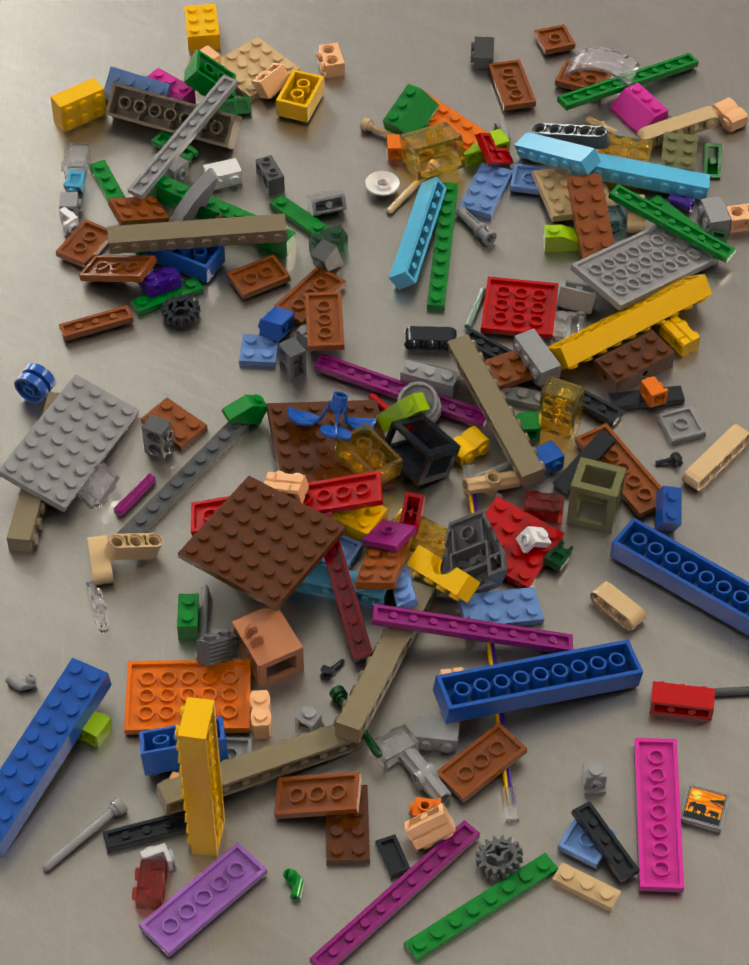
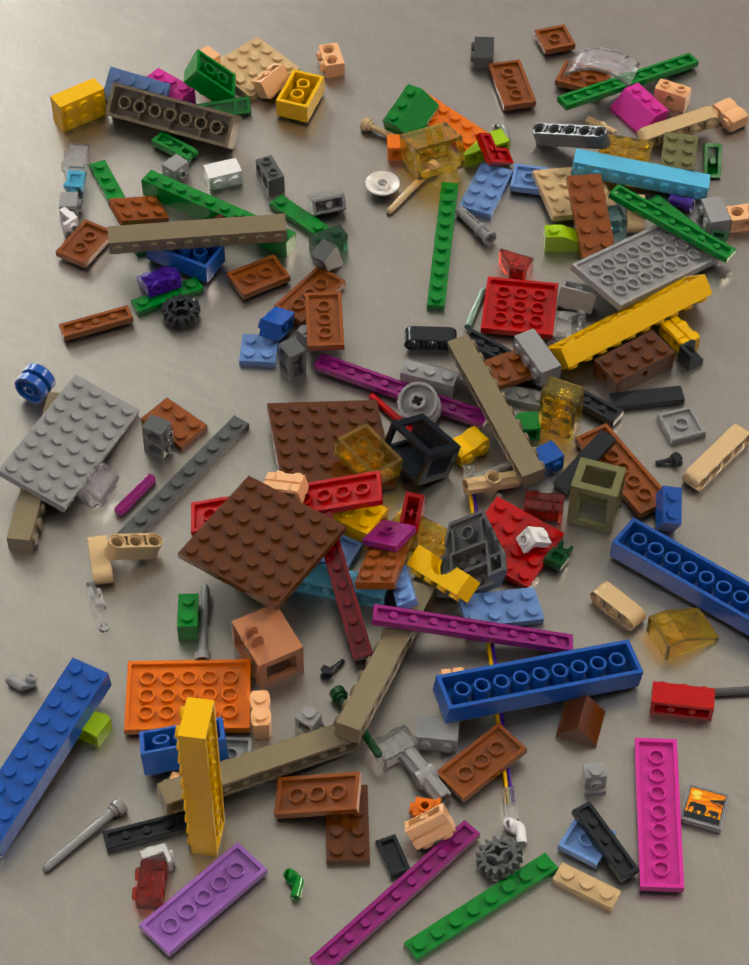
dark orange plate [79,255,157,283] -> none
light grey plate [127,75,238,200] -> none
light grey slope [169,168,219,222] -> none
yellow brick [184,4,221,52] -> none
dark grey brick [197,629,239,667] -> none
green slope [221,394,267,425] -> none
blue plant [288,392,377,441] -> none
lime slope [376,392,430,433] -> none
medium azure brick [389,176,447,290] -> none
medium azure brick [514,132,601,175] -> none
orange brick [640,376,668,408] -> none
none -> clear red slope [499,249,534,280]
none -> white arm [503,817,527,847]
none -> reddish brown slope [556,695,606,747]
none -> clear yellow slope [646,608,719,660]
none -> light nougat brick [654,78,692,113]
none -> black panel [677,339,704,372]

